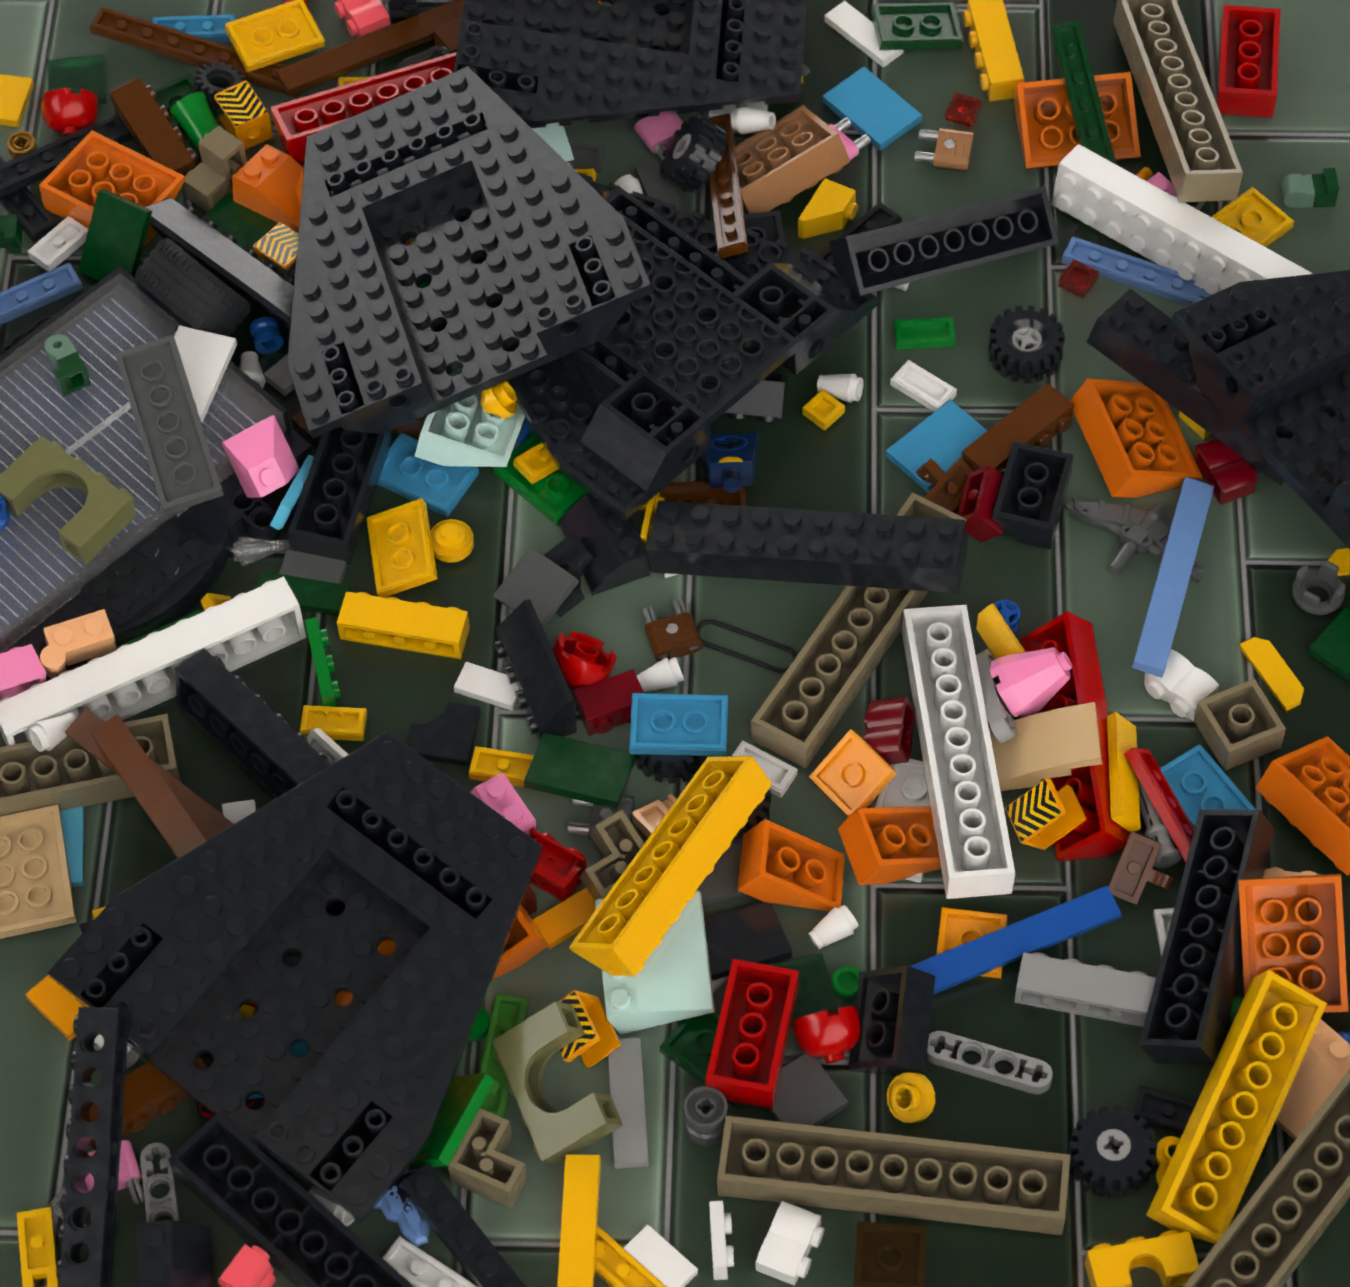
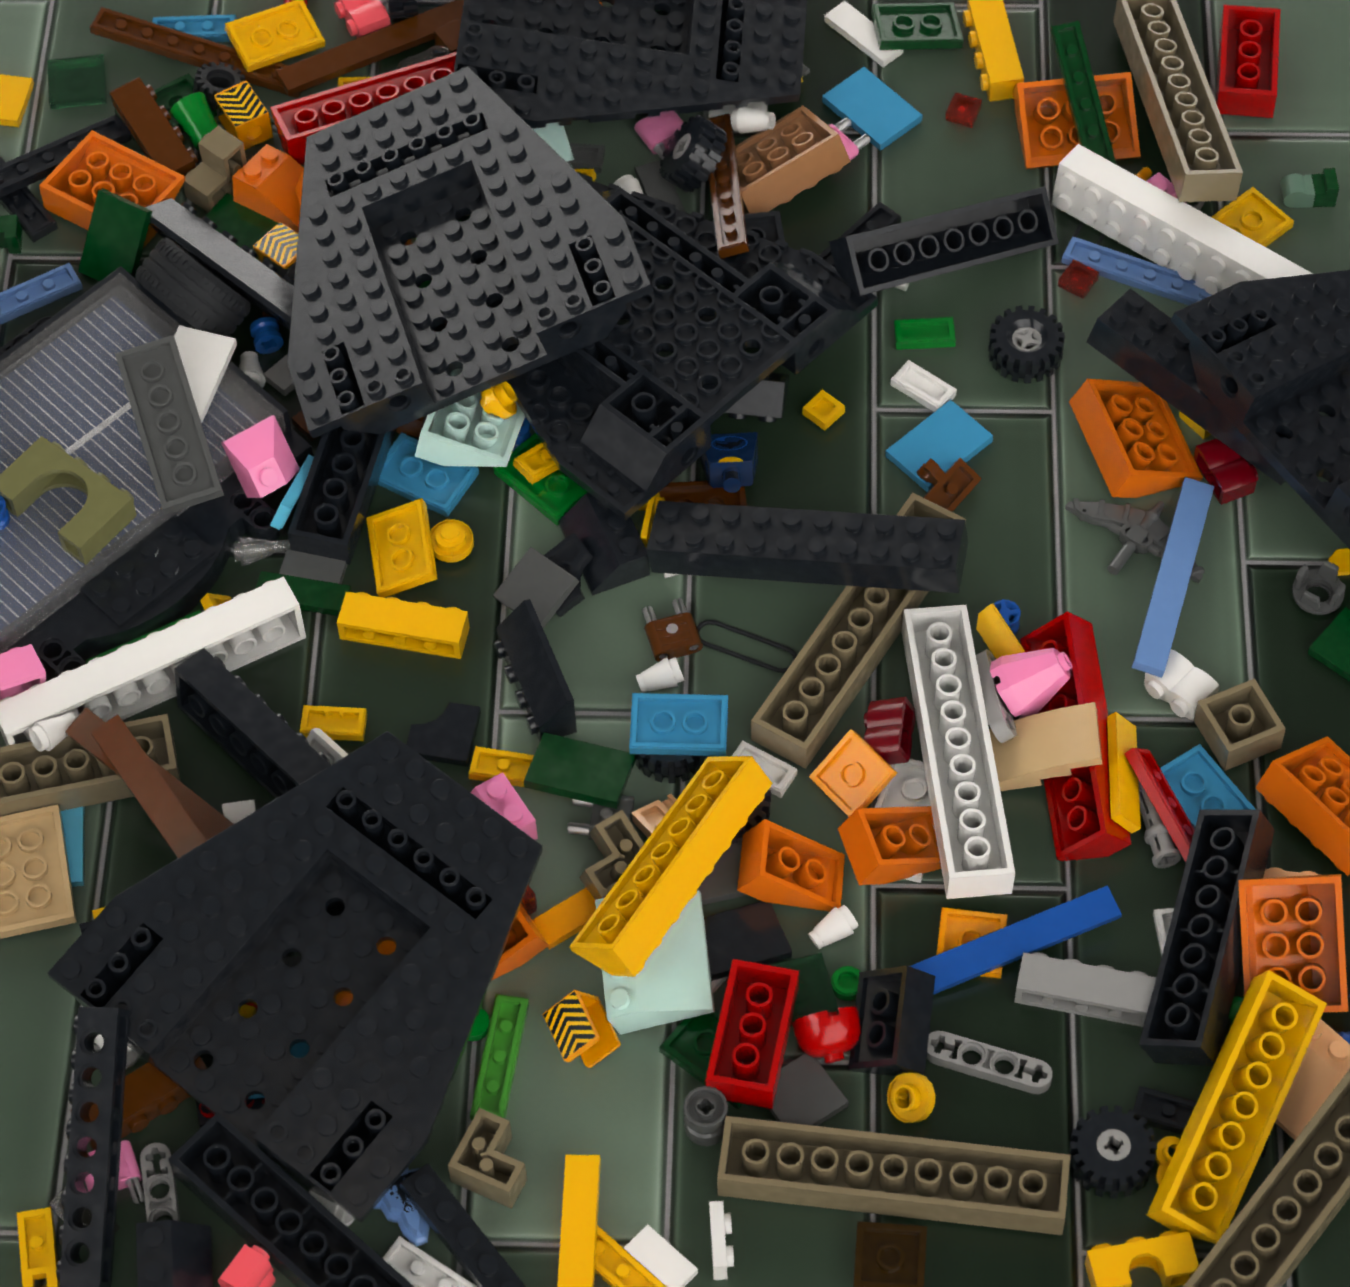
pearl gold wheel [7,131,37,160] -> none
light orange tile [25,975,83,1041] -> none
white plate [27,216,88,271] -> none
light nougat hinge [40,609,116,679] -> none
red cylinder [41,88,98,137] -> none
dark green leg [44,334,91,397] -> none
green plate [305,617,341,707] -> none
green tile [408,1073,494,1169] -> none
white tile [454,662,519,711] -> none
olive arch [492,1001,623,1164] -> none
red hinge [530,828,587,902] -> none
red cylinder [553,631,617,690] -> none
dark red brick [574,669,644,736] -> none
light grey tile [608,1037,649,1169] -> none
white brick [756,1201,825,1286] -> none
yellow slope [798,178,858,239] -> none
white cone [817,373,863,403] -> none
medium nougat piece [914,128,974,171] -> none
dark red brick [958,465,1004,543] -> none
reddish brown brick [961,383,1074,476] -> none
black slope [992,442,1074,549] -> none
piece [1005,778,1086,850] -> none
reddish brown plate [1108,831,1173,905] -> none
yellow piece [1239,637,1304,712] -> none

